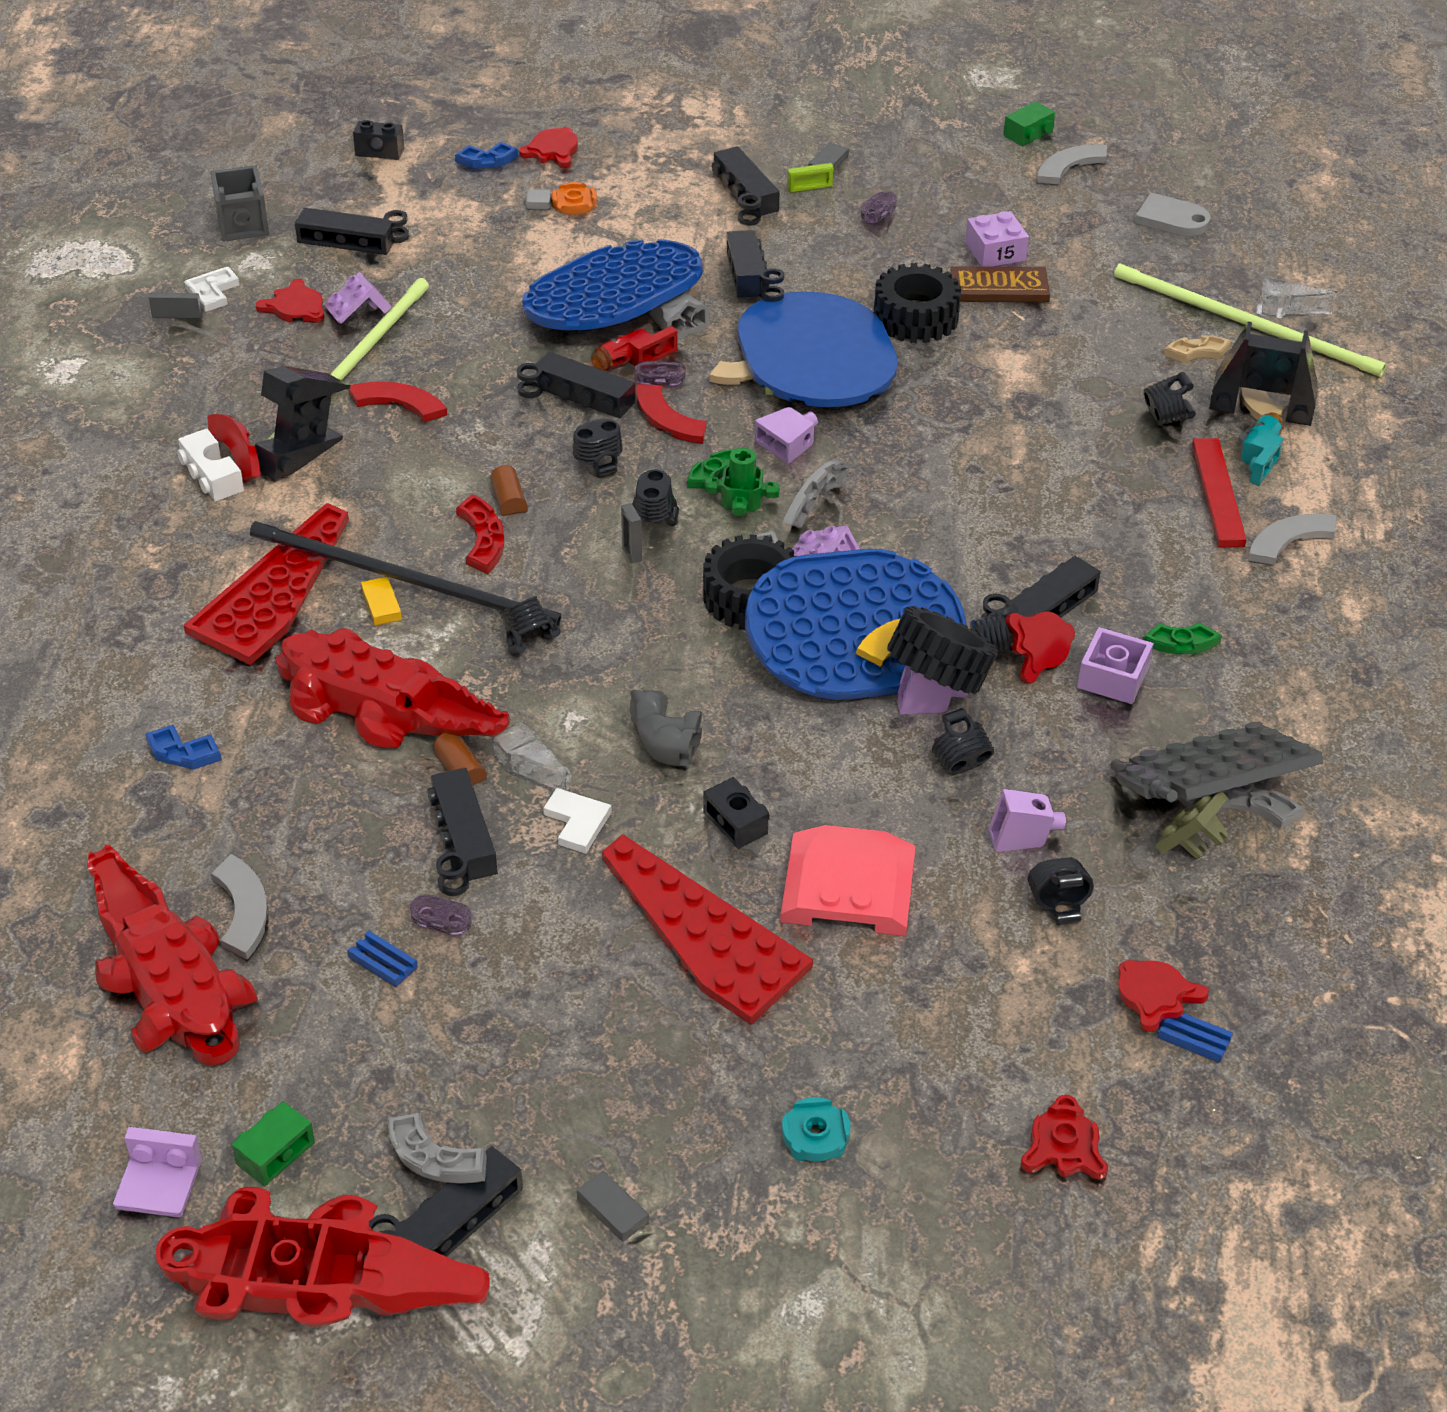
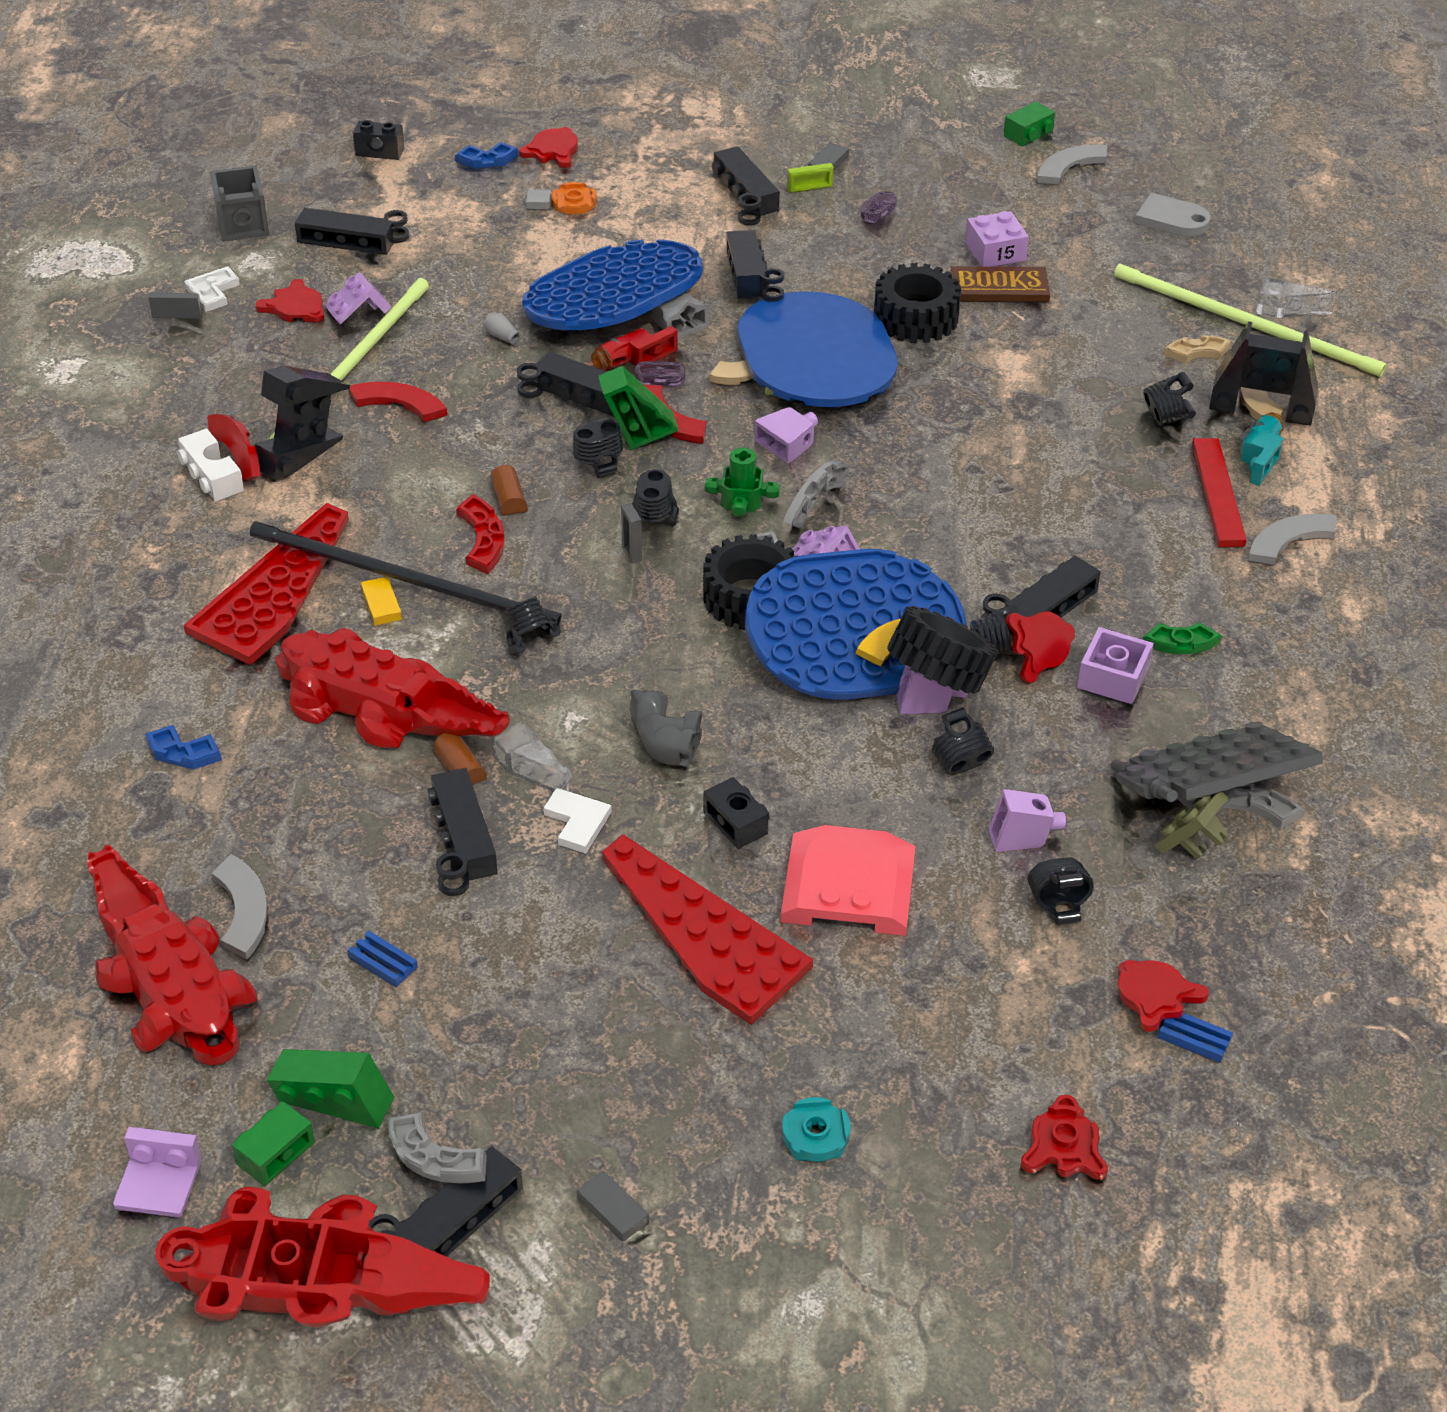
clear purple plate [410,895,472,935] -> none
green tile [687,449,734,489] -> none
none -> green wedge [266,1049,394,1129]
none -> light grey cone [484,312,521,345]
none -> green wedge [598,366,679,450]

